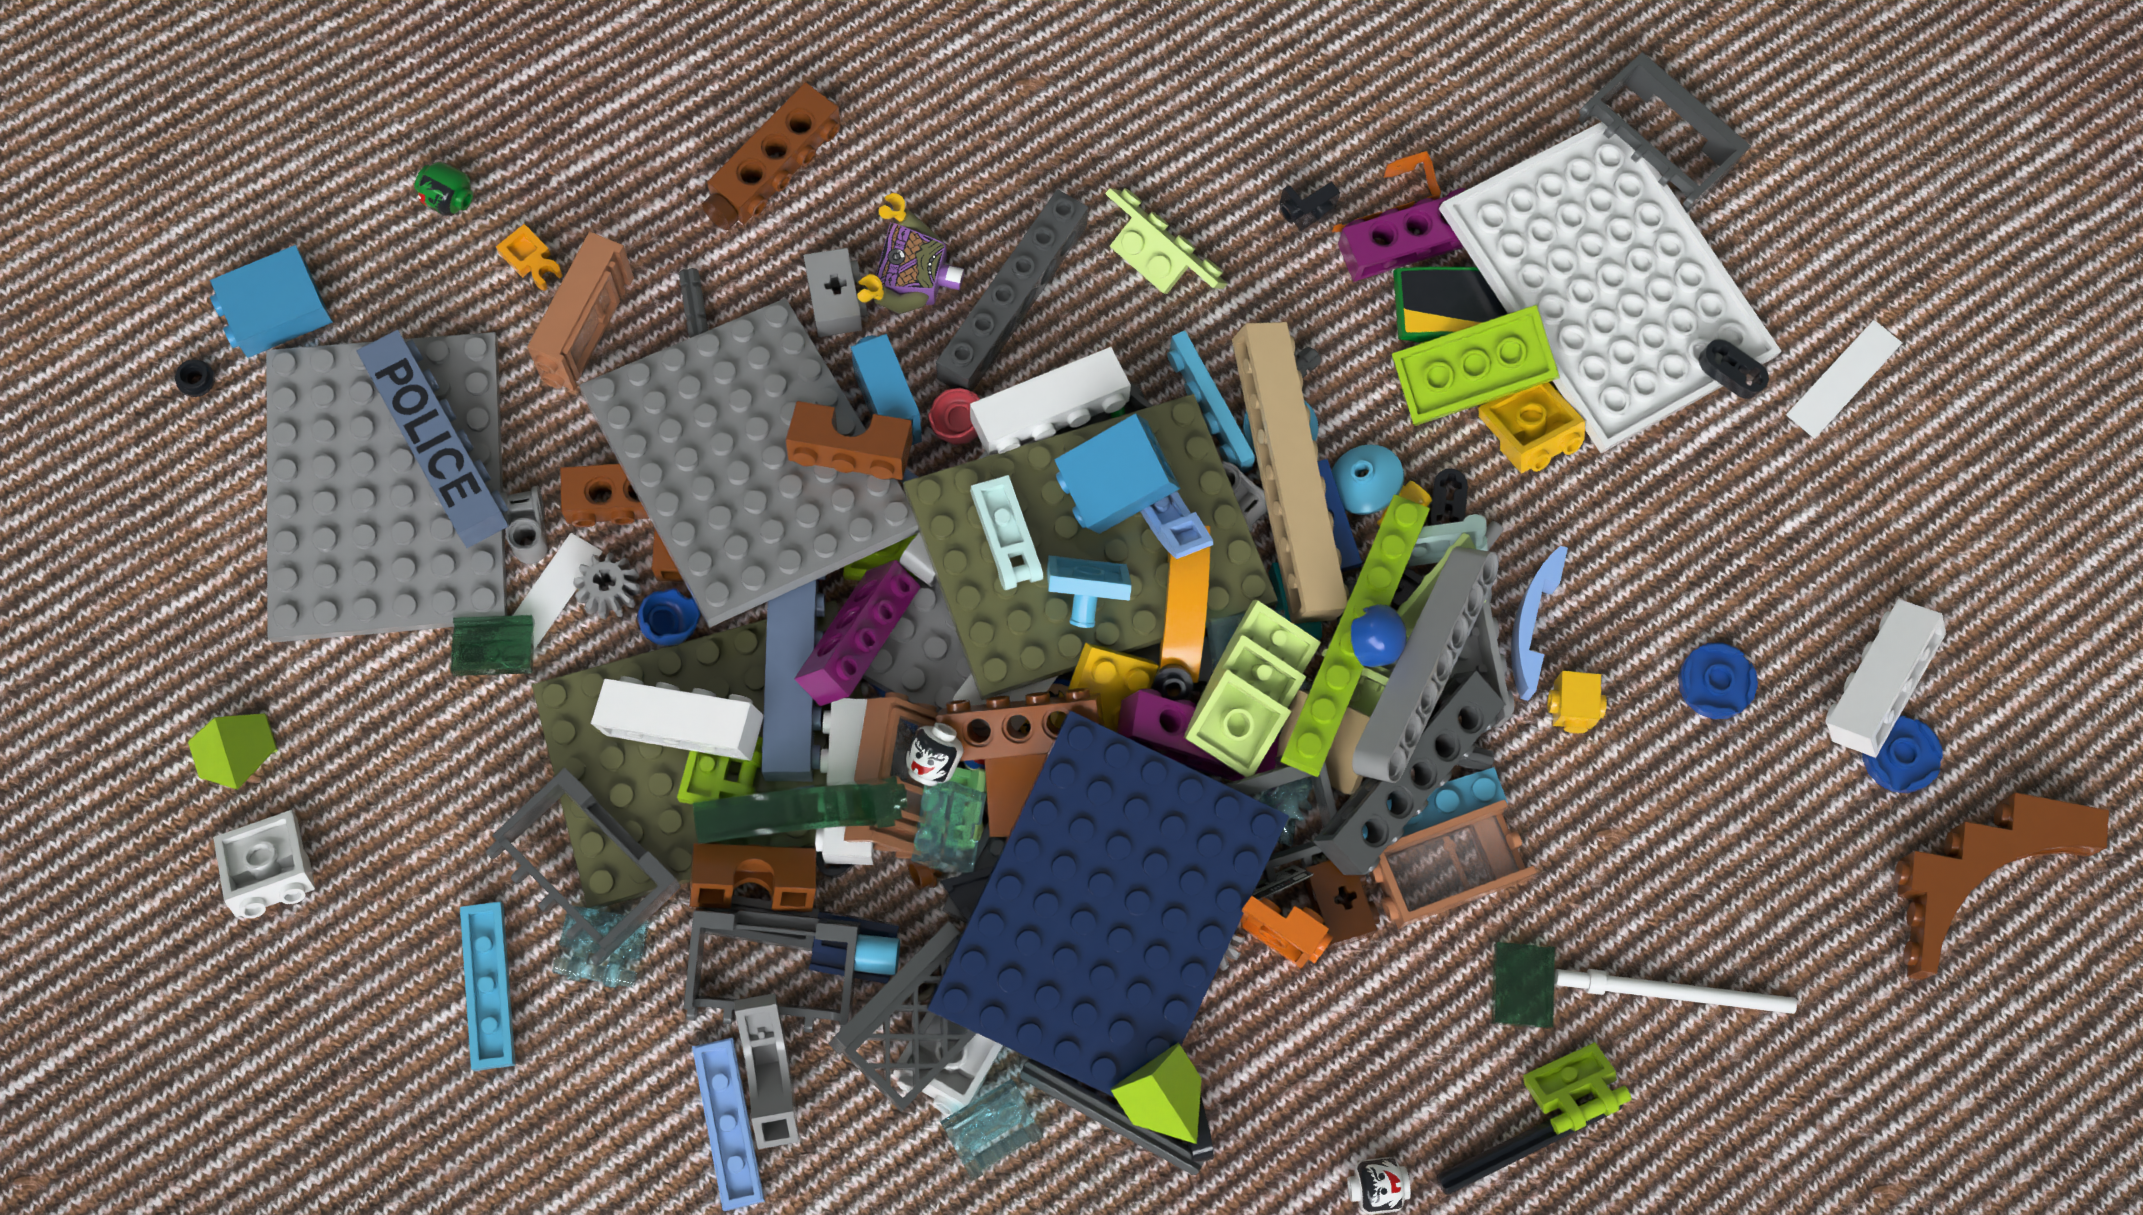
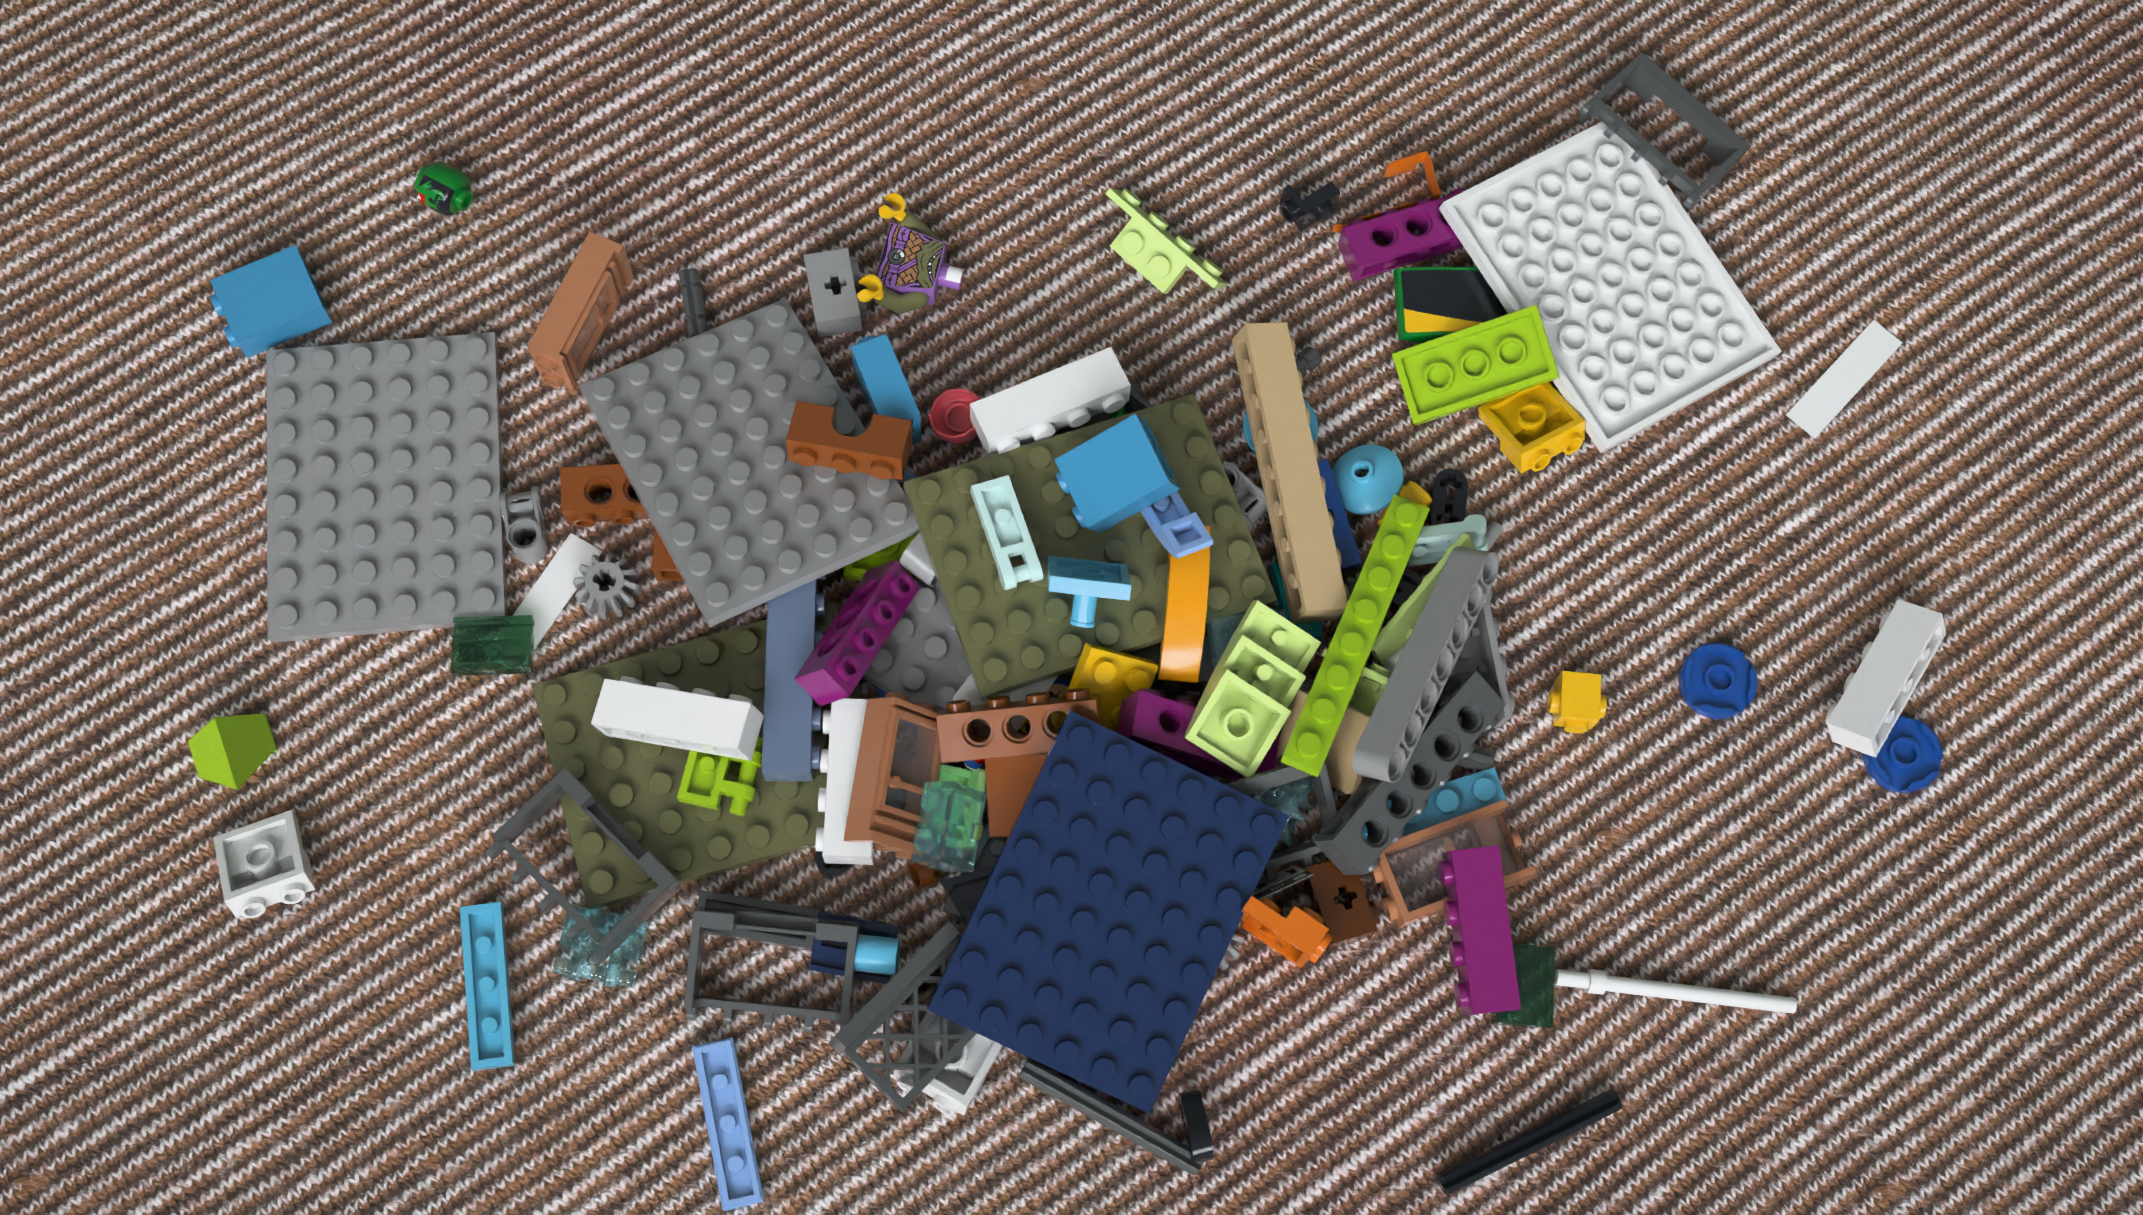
black plate [175,360,215,397] -> none
sand blue brick [356,329,509,548] -> none
light orange plate [496,224,563,291] -> none
blue hair [637,588,701,646] -> none
dark orange arch [689,842,816,912] -> none
clear green arch [692,775,907,844] -> none
reddish brown tile [702,193,738,230] -> none
dark orange brick [707,82,841,225] -> none
light grey arch [734,993,799,1149] -> none
head [904,723,964,786] -> none
dark grey brick [936,189,1089,391] -> none
clear light blue plate [940,1078,1044,1181] -> none
lime slope [1110,1043,1202,1144] -> none
black plate [1153,664,1193,701] -> none
medium azure plate [1167,331,1255,474] -> none
head [1347,1157,1411,1215] -> none
blue hair [1351,604,1406,667] -> none
light blue slope [1511,546,1568,701] -> none
lime plate [1523,1042,1632,1134] -> none
black beam [1699,339,1769,399] -> none
dark orange arch [1894,792,2109,980] -> none
none -> magenta brick [1438,845,1521,1015]

